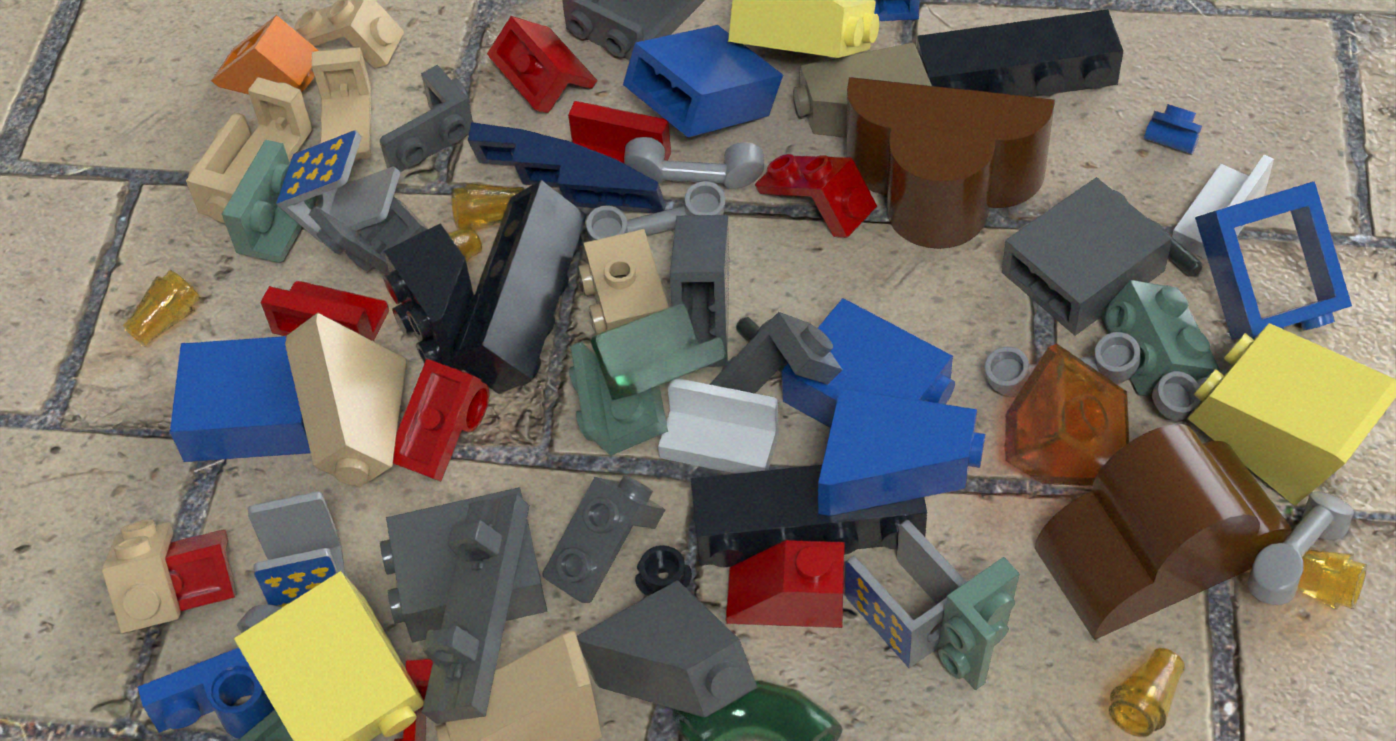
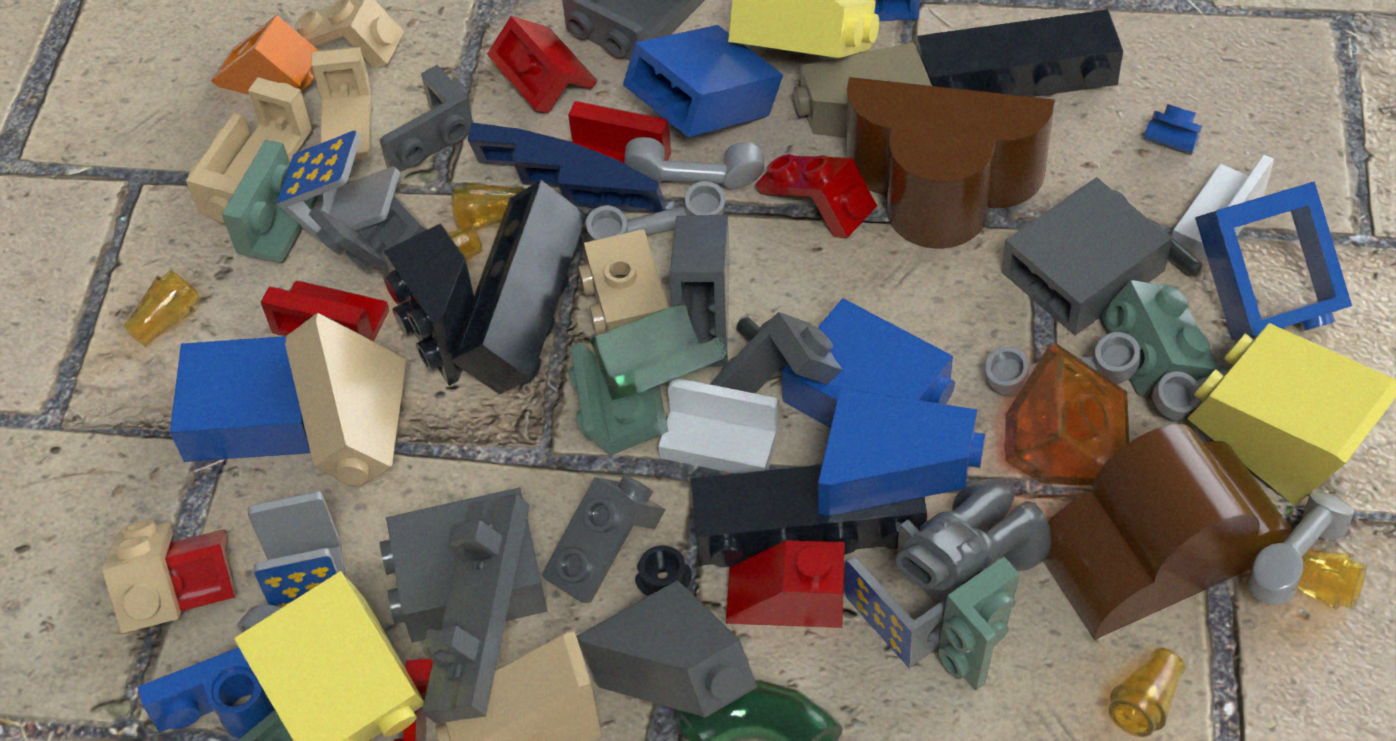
red plate [392,358,490,482] -> none
none -> dark grey piece [896,479,1051,591]

